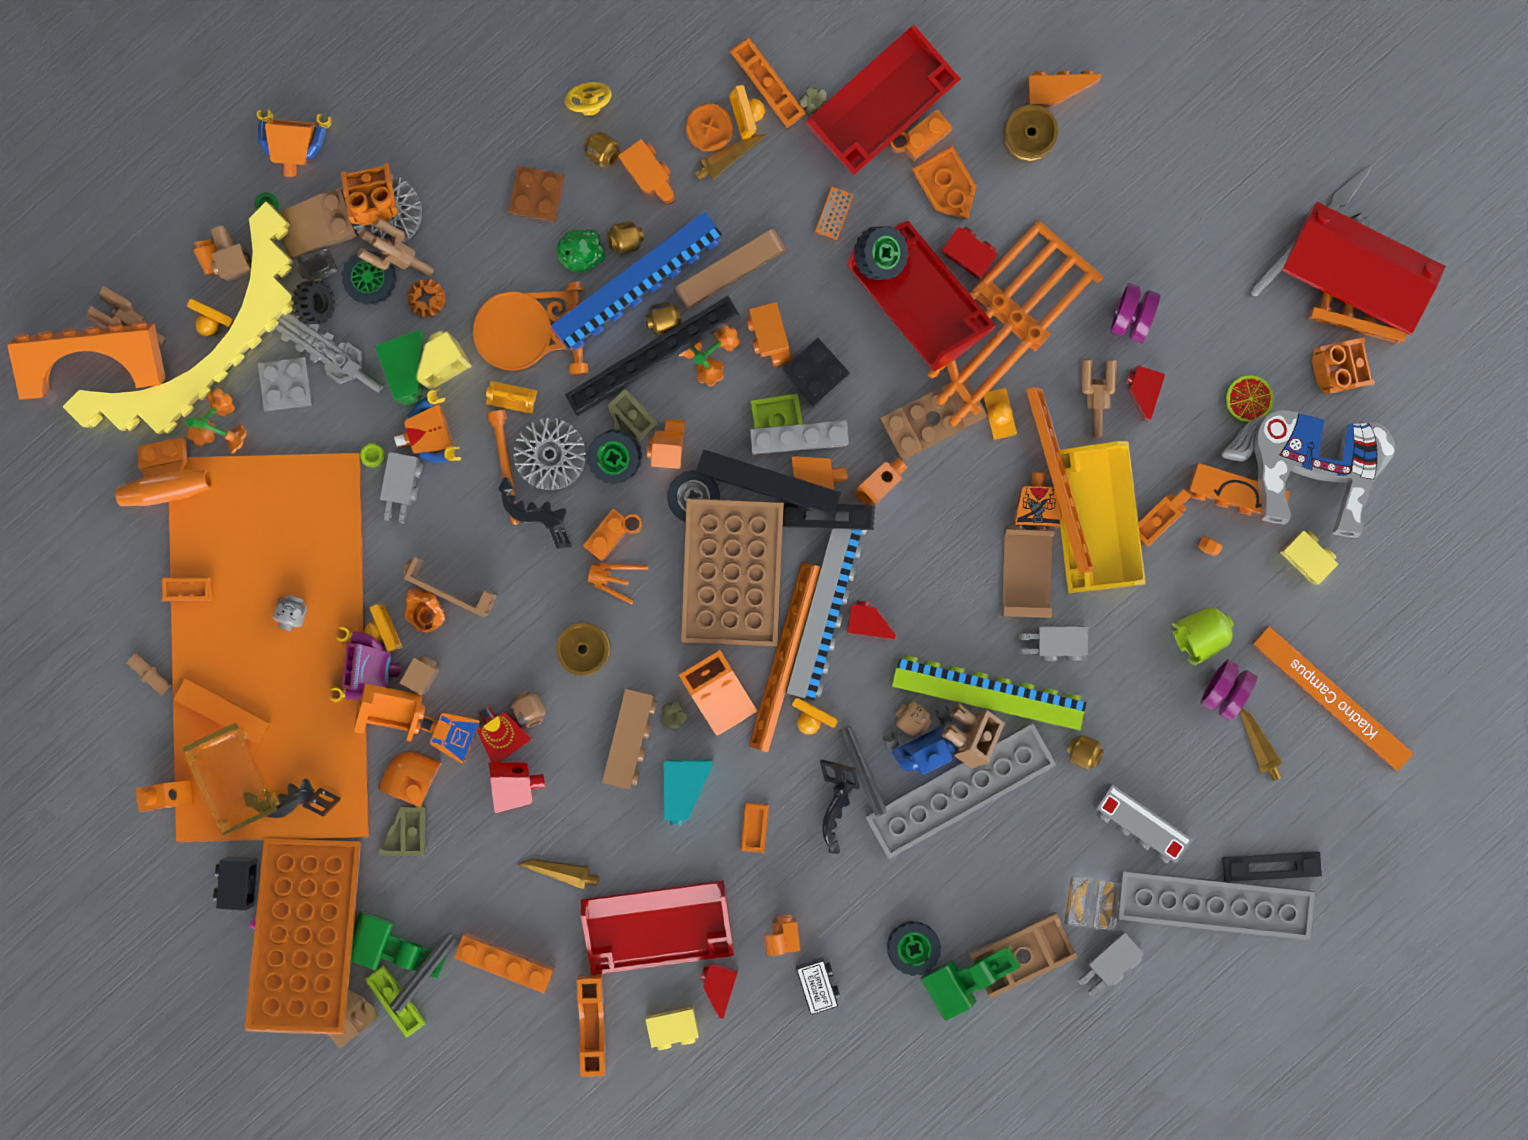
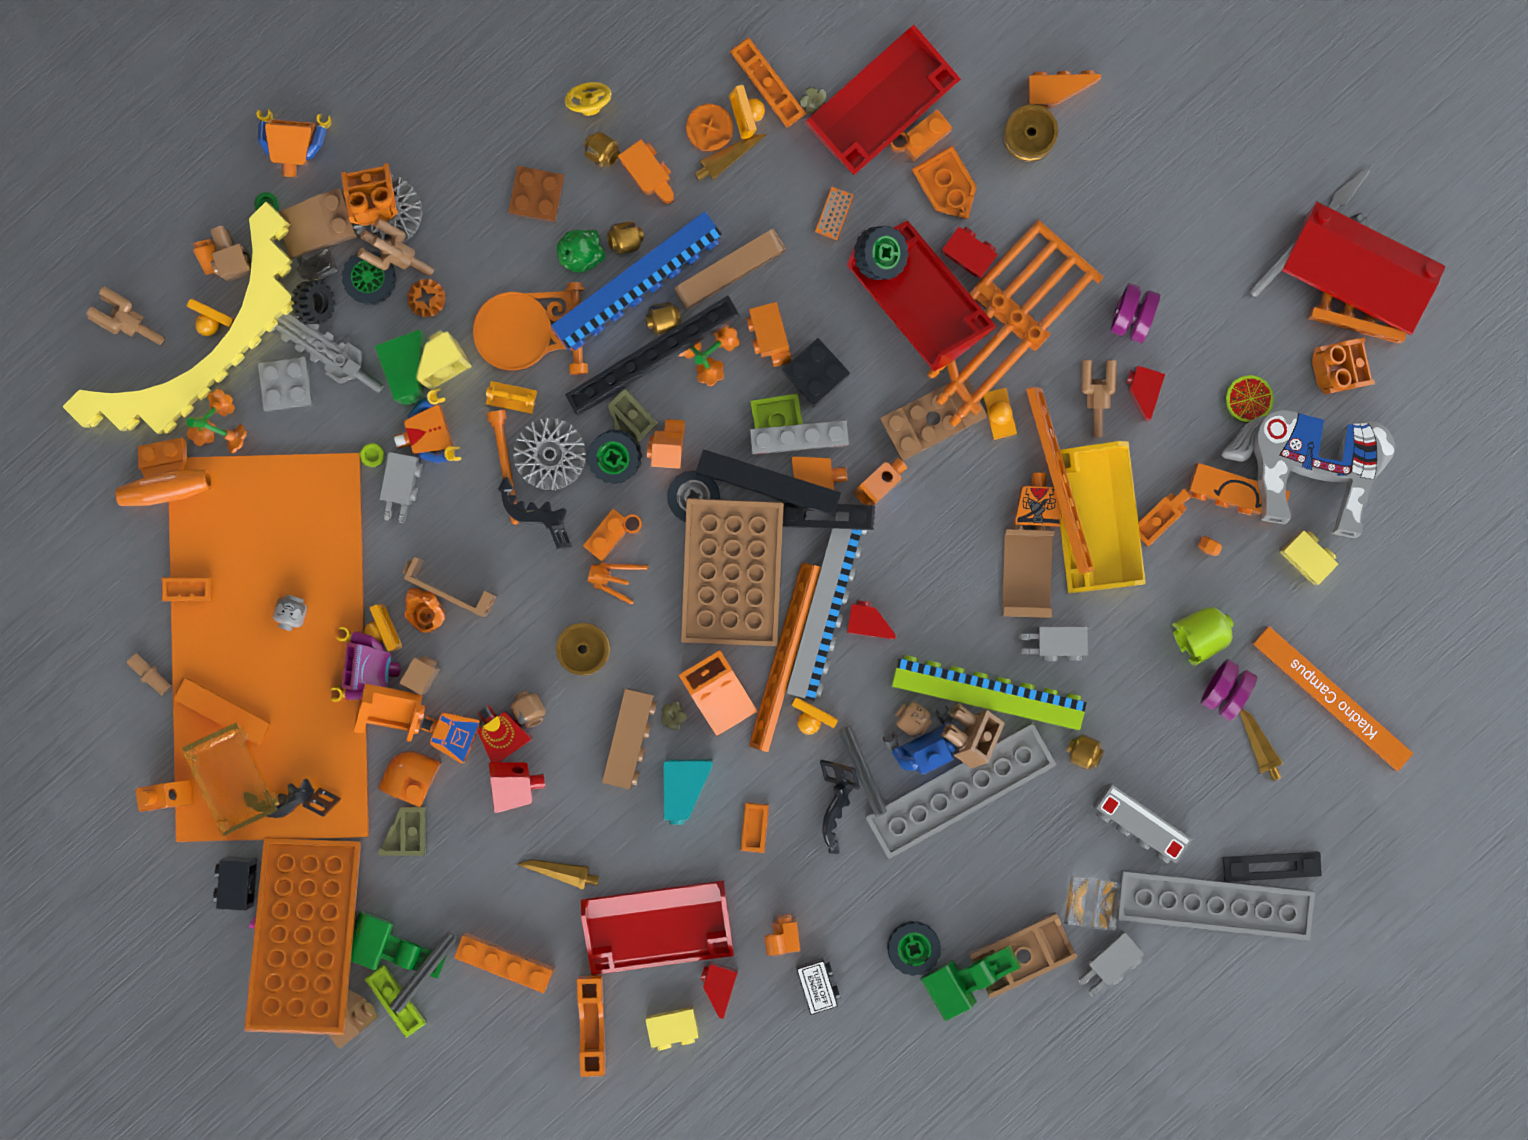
orange arch [7,321,166,400] -> none

